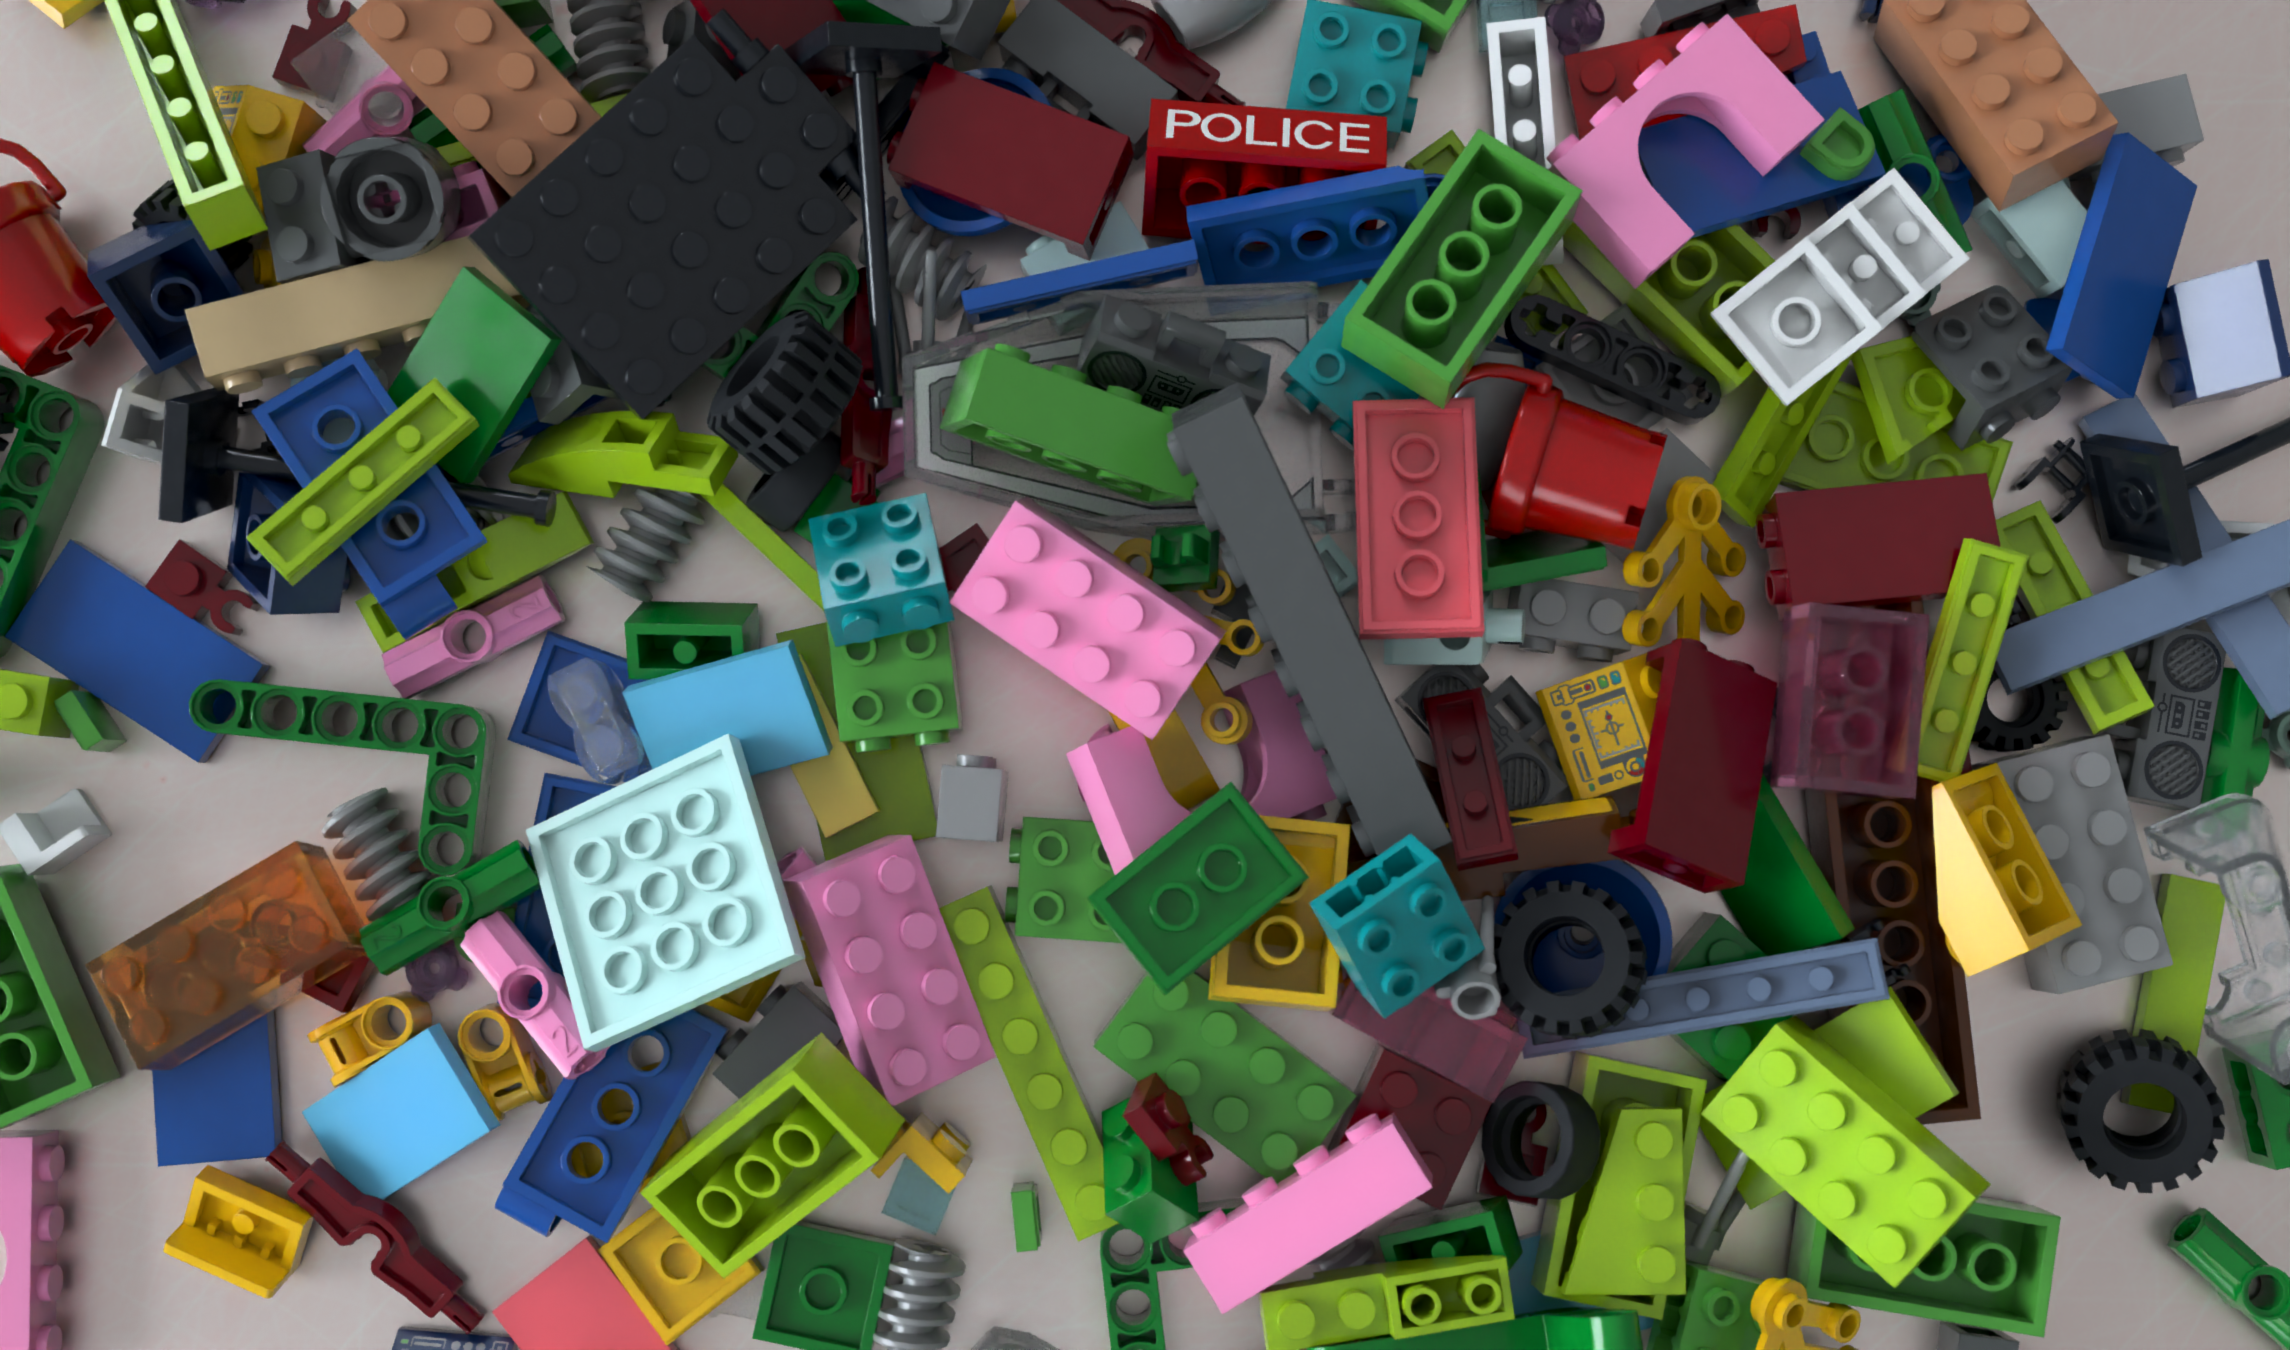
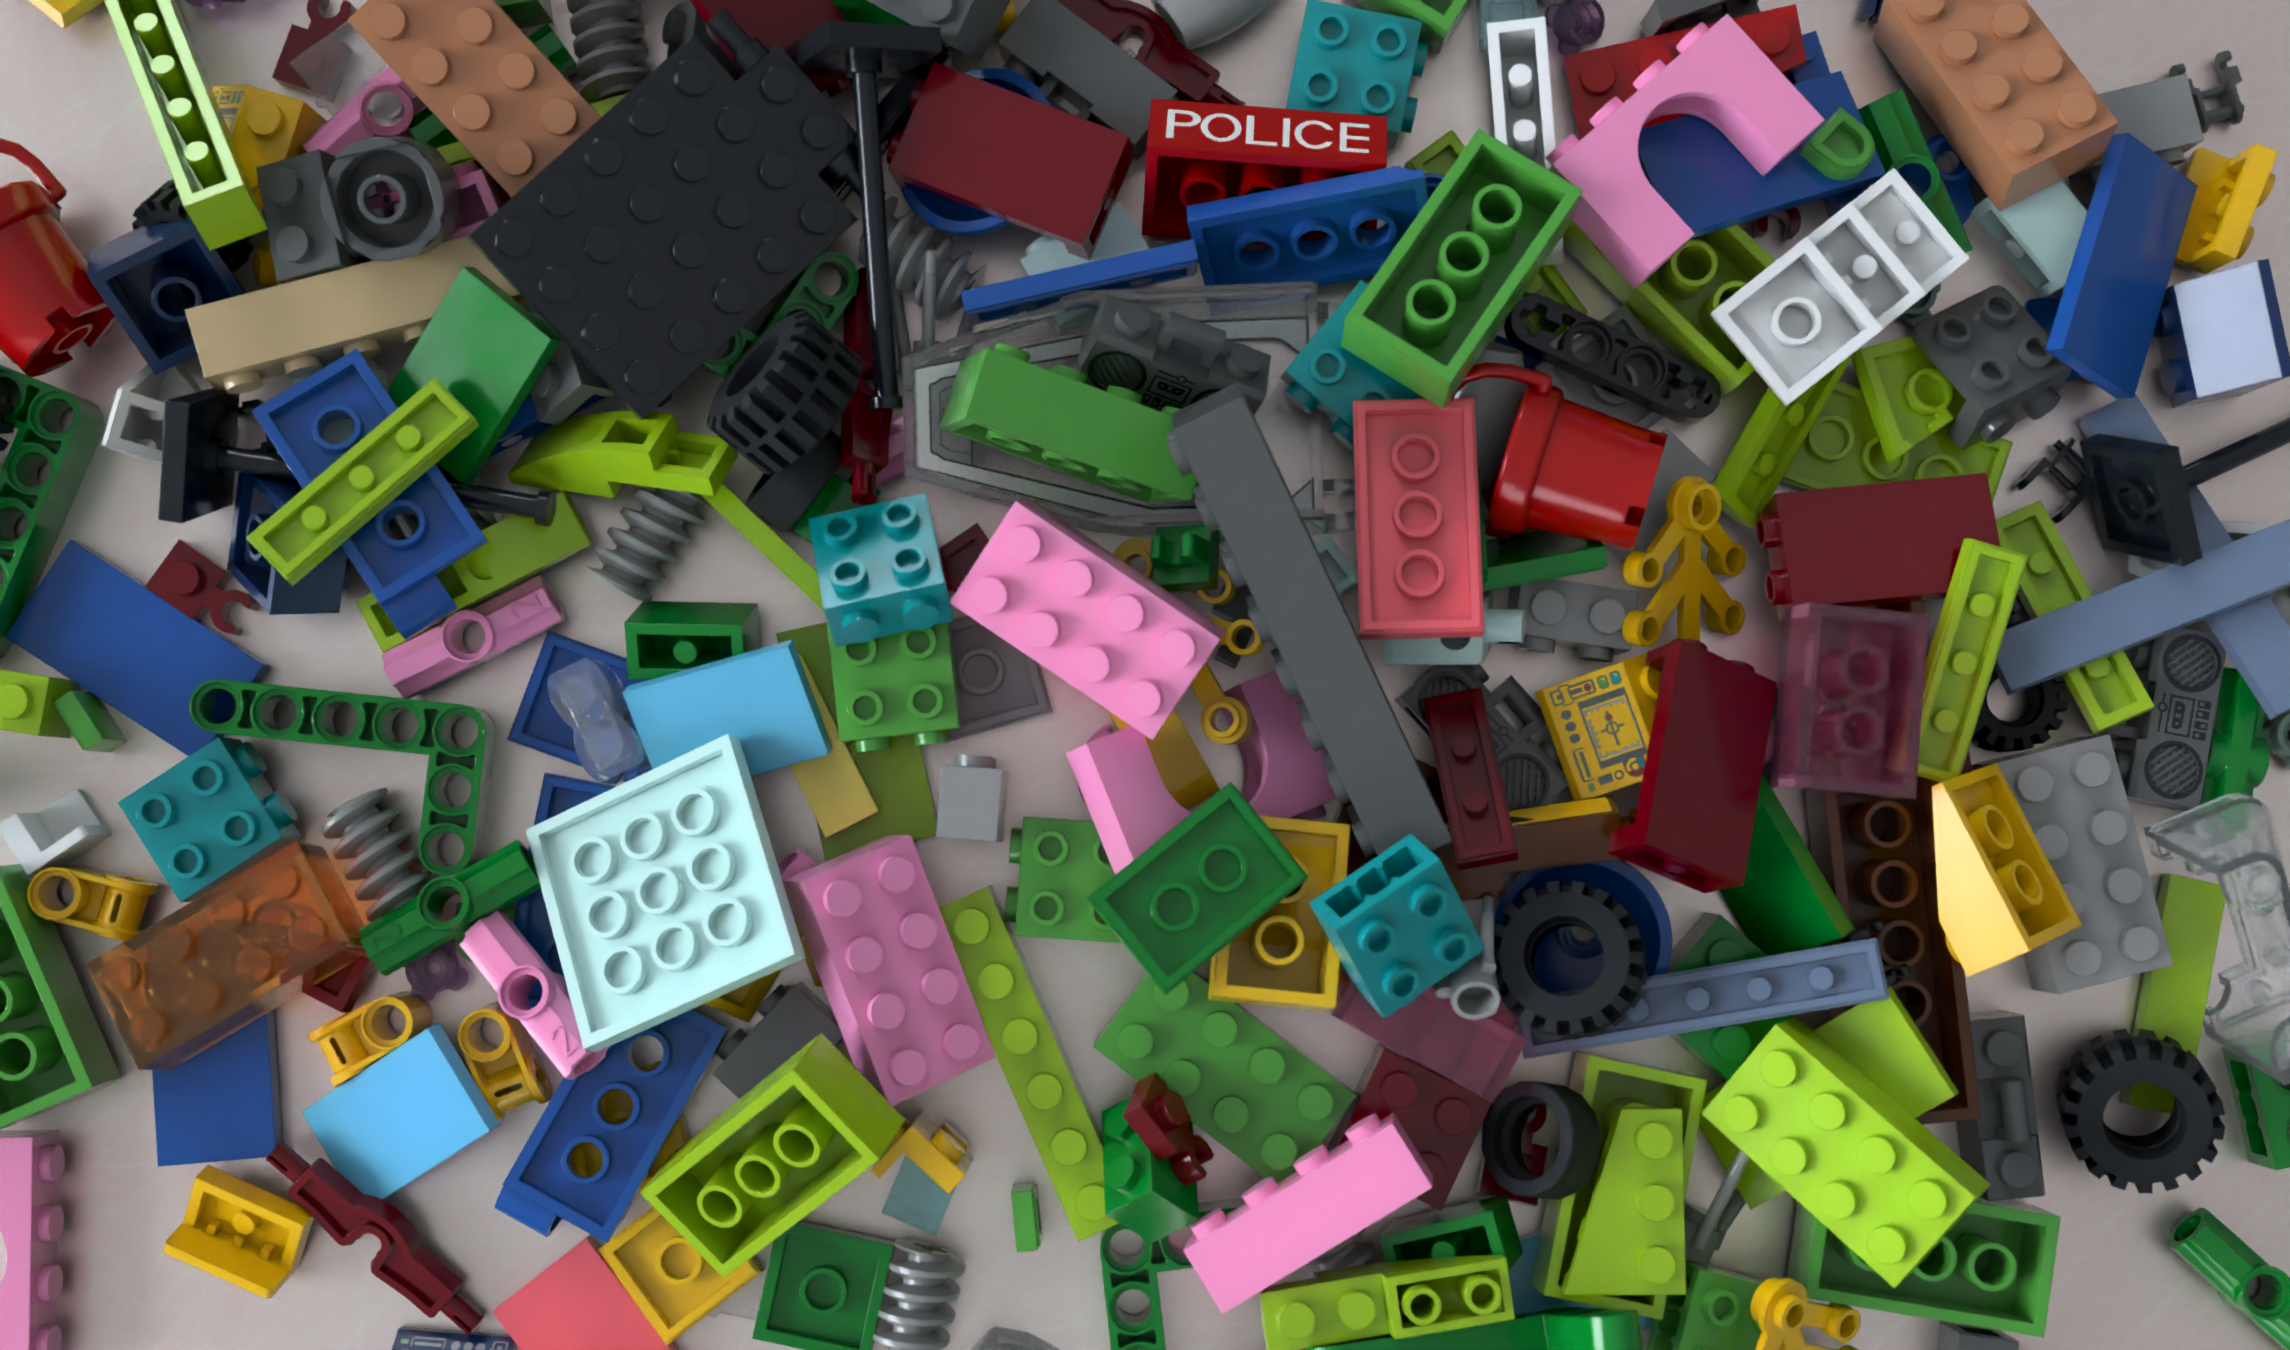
none -> yellow piece [27,866,159,943]
none -> teal brick [118,737,302,902]
none -> light grey tile [950,615,1053,741]
none -> dark grey piece [1956,1010,2045,1201]
none -> dark grey piece [2169,50,2245,134]
none -> yellow bracket [2175,143,2278,275]

